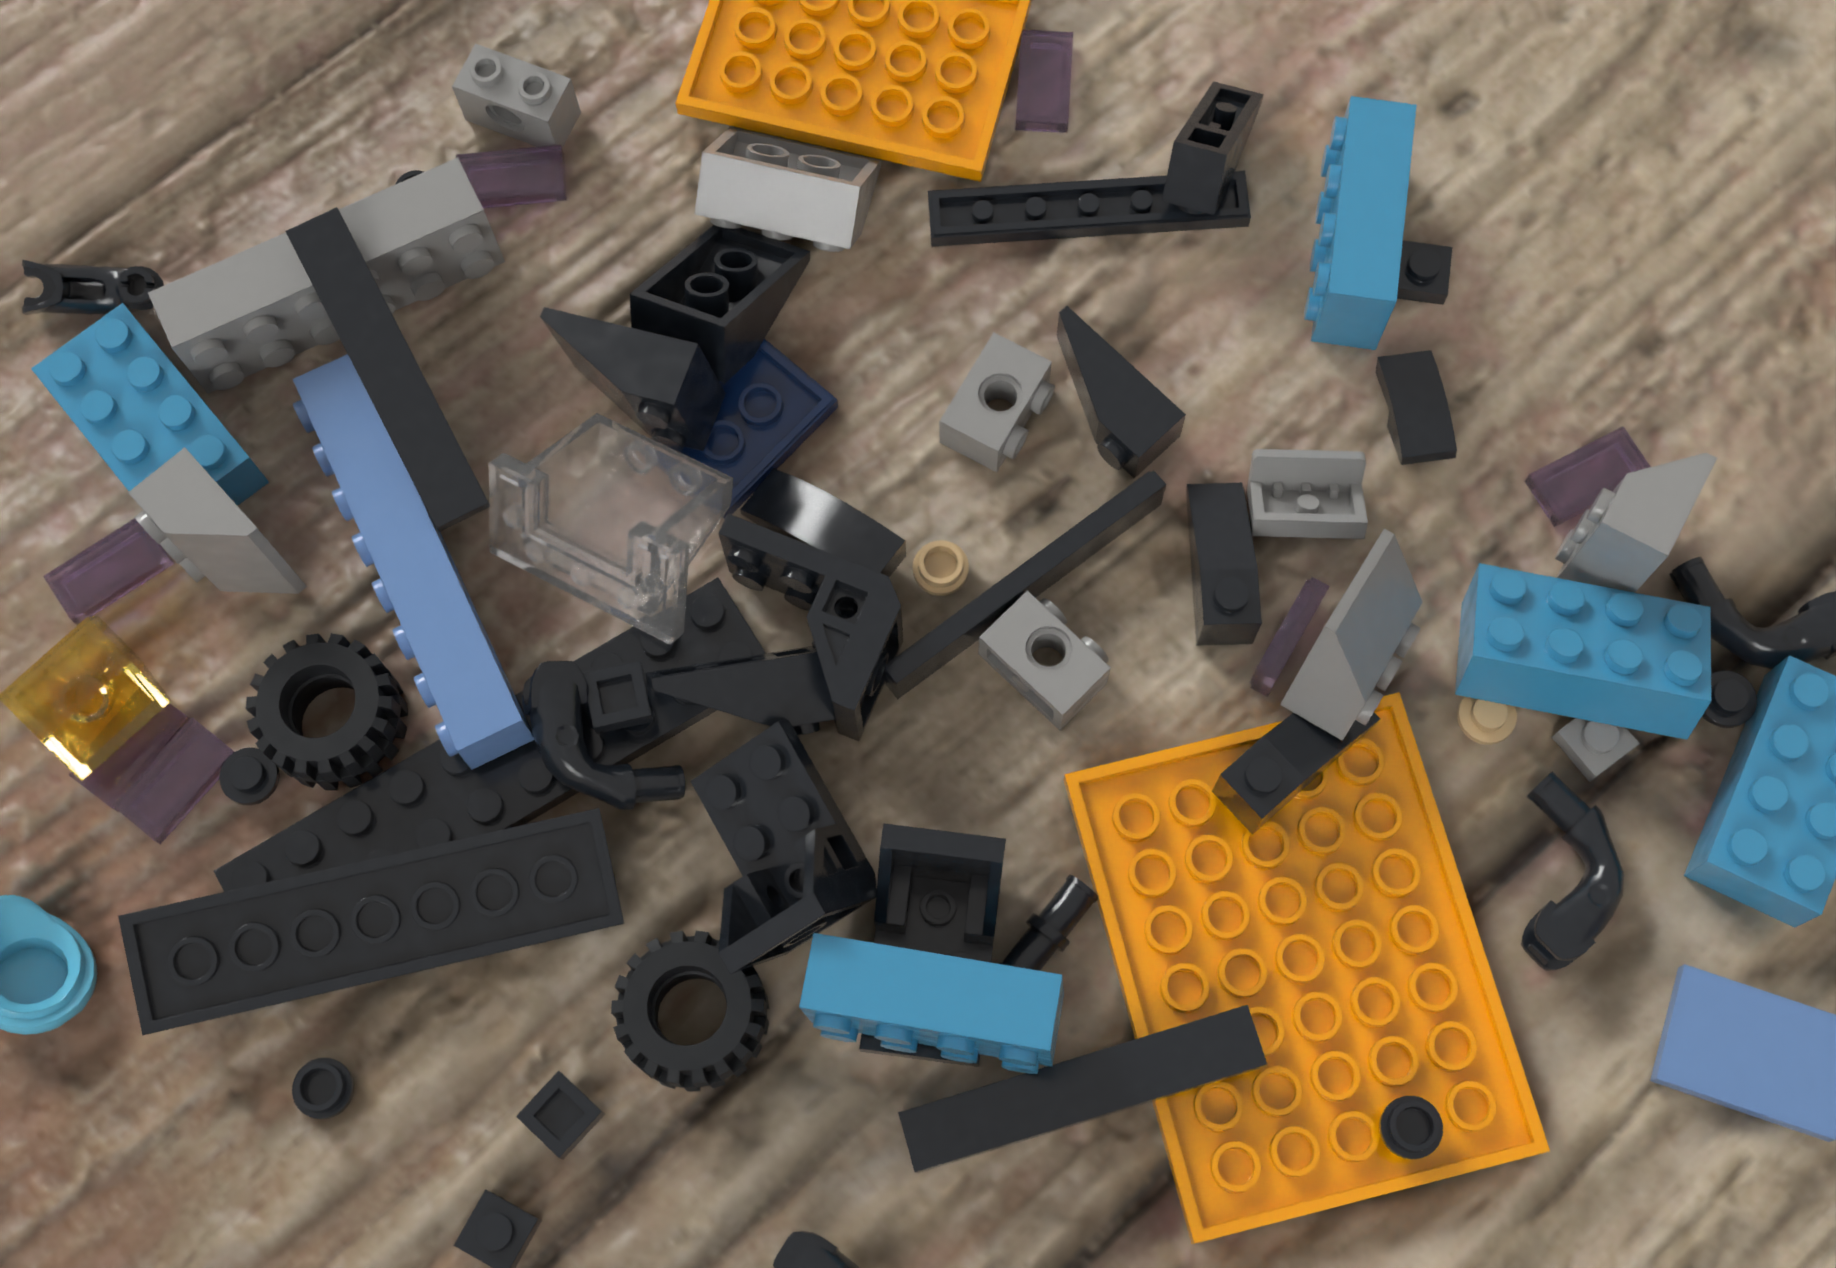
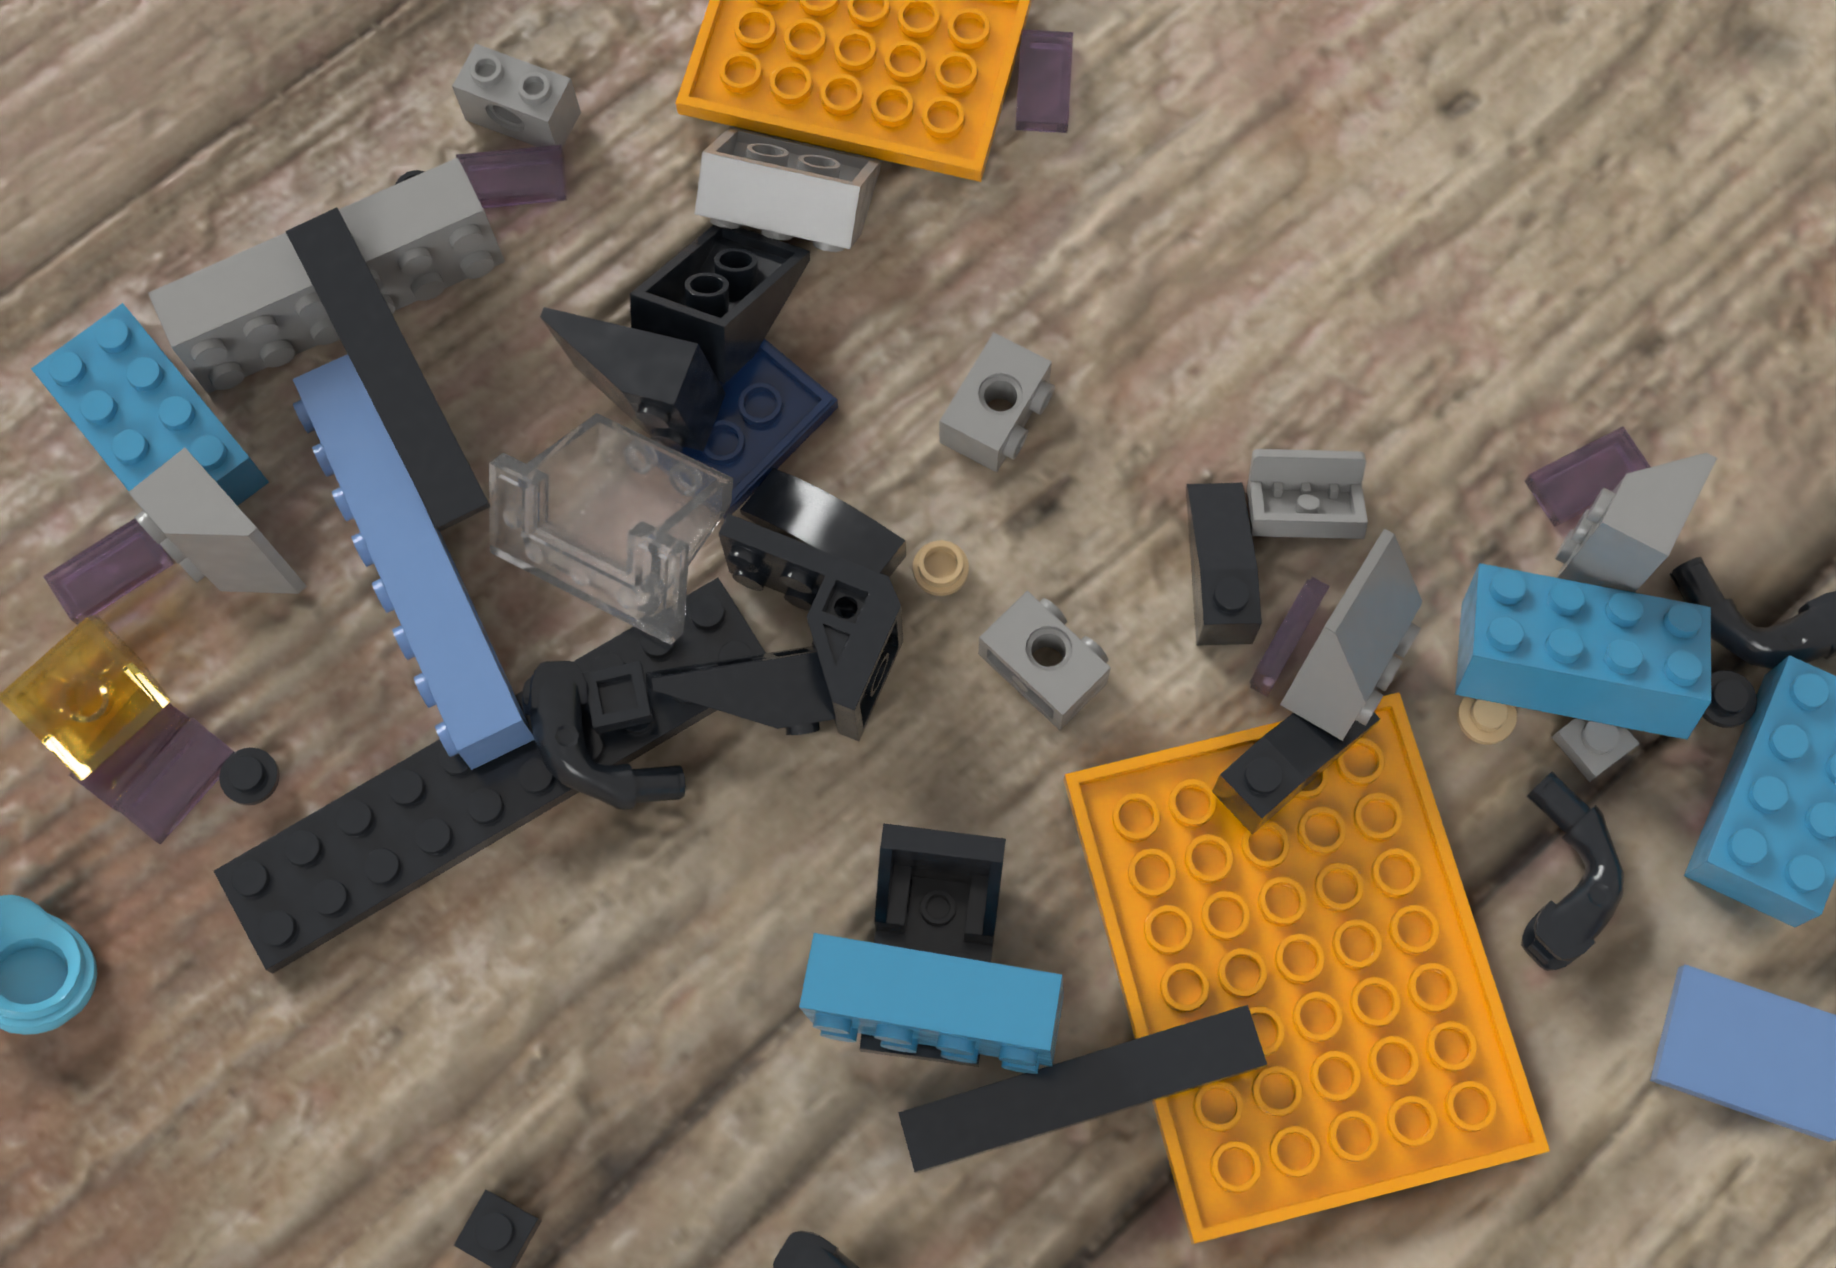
black piece [22,260,164,315] -> none
black plate [118,808,624,1036] -> none
black tyre [246,633,408,790] -> none
black plate [292,1058,354,1119] -> none
black plate [516,1071,605,1160] -> none
black tyre [611,930,770,1092] -> none
black bracket [690,720,877,974] -> none
black tile [884,470,1166,699] -> none
black tile [928,170,1251,247] -> none
black pin [999,874,1098,971] -> none
black slope [1057,306,1186,479] -> none
black slope [1162,81,1264,215] -> none
dark azure brick [1304,96,1417,350] -> none
black slope [1375,350,1457,465] -> none
black plate [1379,1096,1443,1160] -> none
black plate [1397,240,1453,305] -> none

